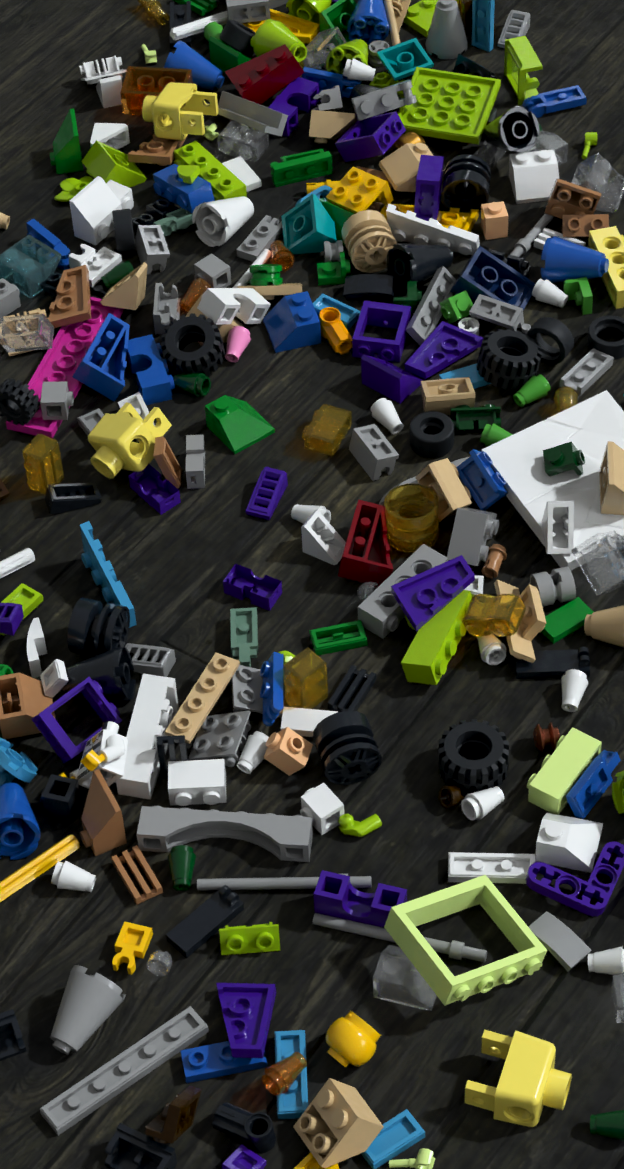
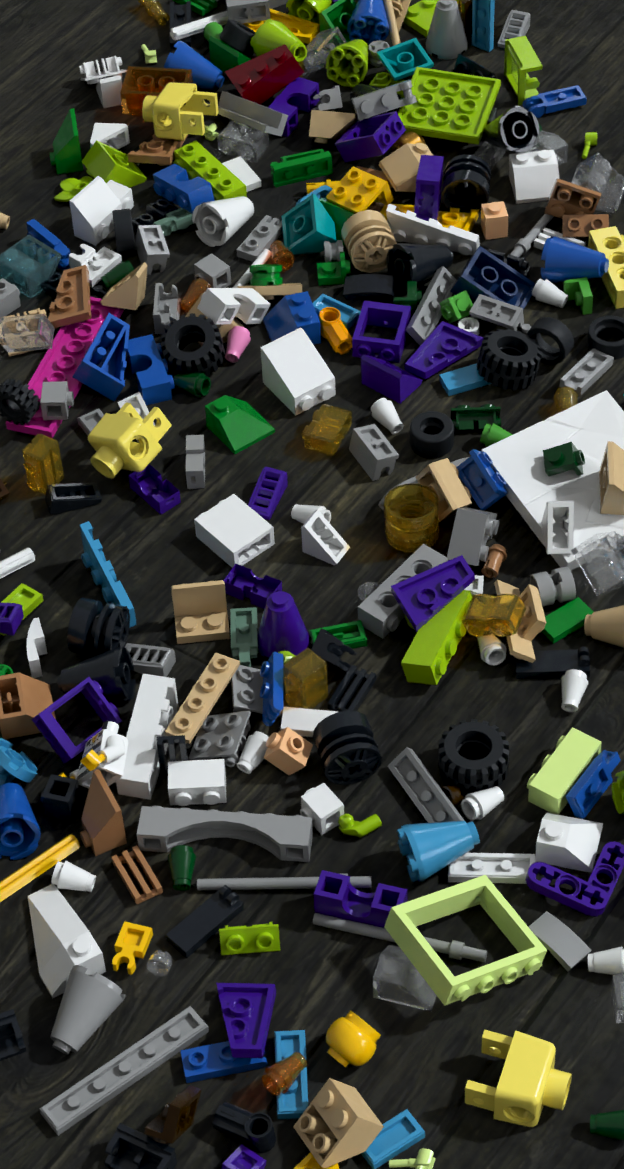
white tile [40,659,68,698] -> none
medium nougat tile [153,436,182,488] -> none
lime tile [177,165,201,184] -> none
blue hinge [302,67,361,98] -> none
dark red wedge [338,499,393,587] -> none
white cone [343,58,376,81] -> none
tan slope [421,377,475,415] -> none
bright green cone [513,374,551,407] -> none
copper wheel [533,723,560,752] -> none
none -> white wedge [28,884,106,998]
none -> tan bracket [171,580,230,644]
none -> white brick [194,494,275,568]
none -> dark purple cone [258,591,310,659]
none -> white slope [260,327,336,416]
none -> black hinge [310,628,356,672]
none -> light grey plate [388,747,464,823]
none -> dark azure cone [397,821,480,882]

